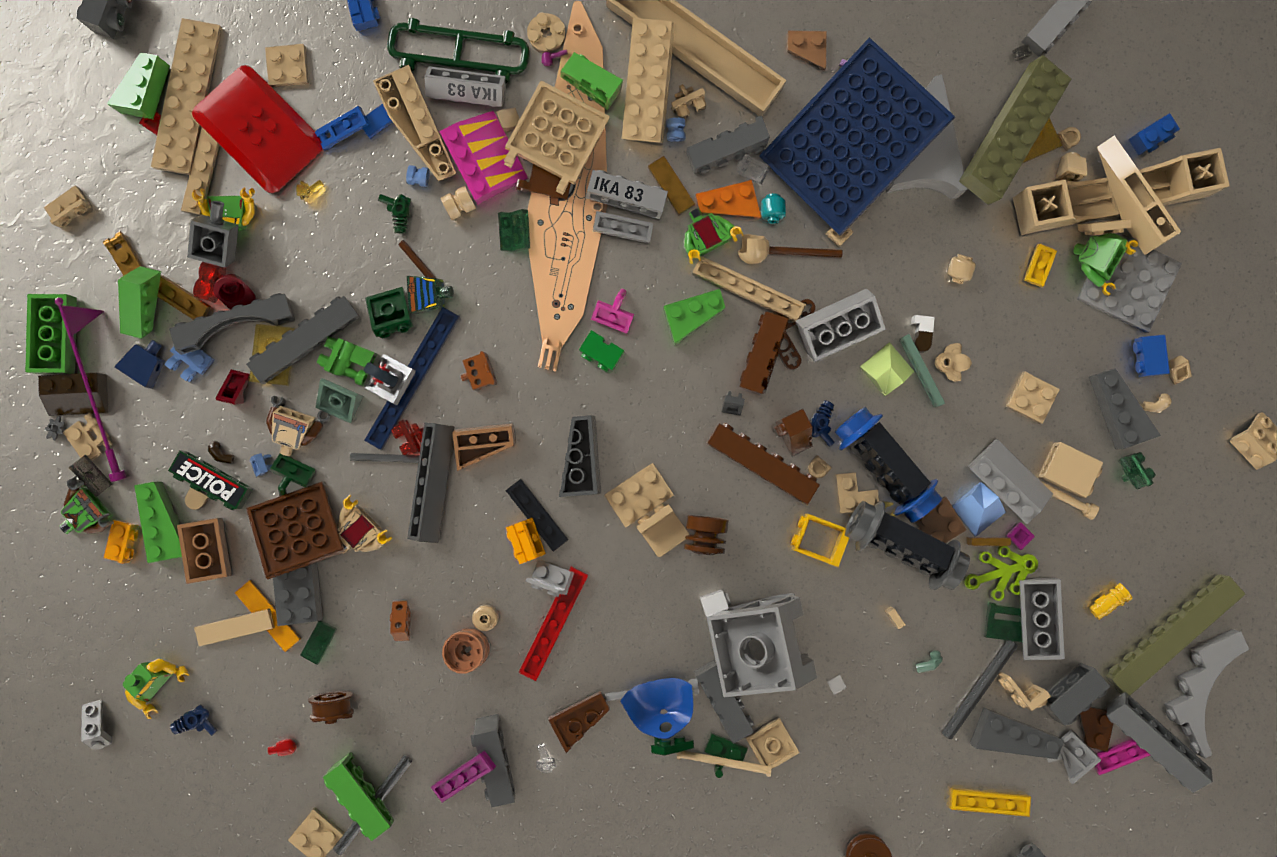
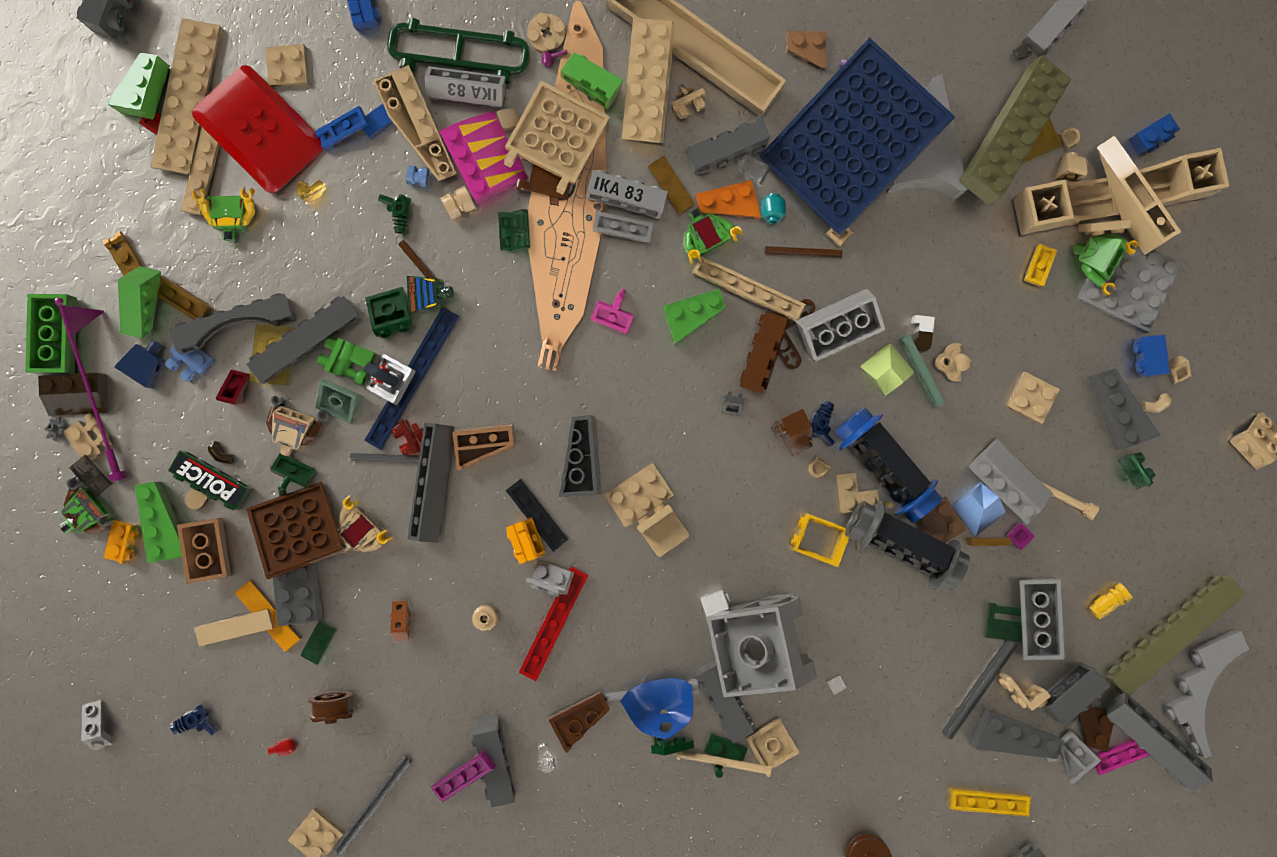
tan bracket [43,185,92,228] -> none
torso [123,659,189,719] -> none
dark grey brick [187,201,239,268] -> none
clear red brick [193,262,226,303] -> none
dark red piece [213,273,256,310] -> none
medium blue tile [249,453,272,477] -> none
bright green wedge [323,752,394,841] -> none
nougat wheel [442,628,490,674] -> none
dark orange piece [461,351,497,390] -> none
green brick [579,330,624,372] -> none
medium blue wheel [666,118,686,142] -> none
reddish brown wheel [684,515,729,555] -> none
reddish brown brick [706,422,820,505] -> none
tan hair [738,234,770,264] -> none
tan tile [885,607,905,629] -> none
sand green arm [916,651,943,673] -> none
tan head [947,254,976,284] -> none
lime plant [963,546,1038,601] -> none
tan brick [1038,442,1103,498] -> none

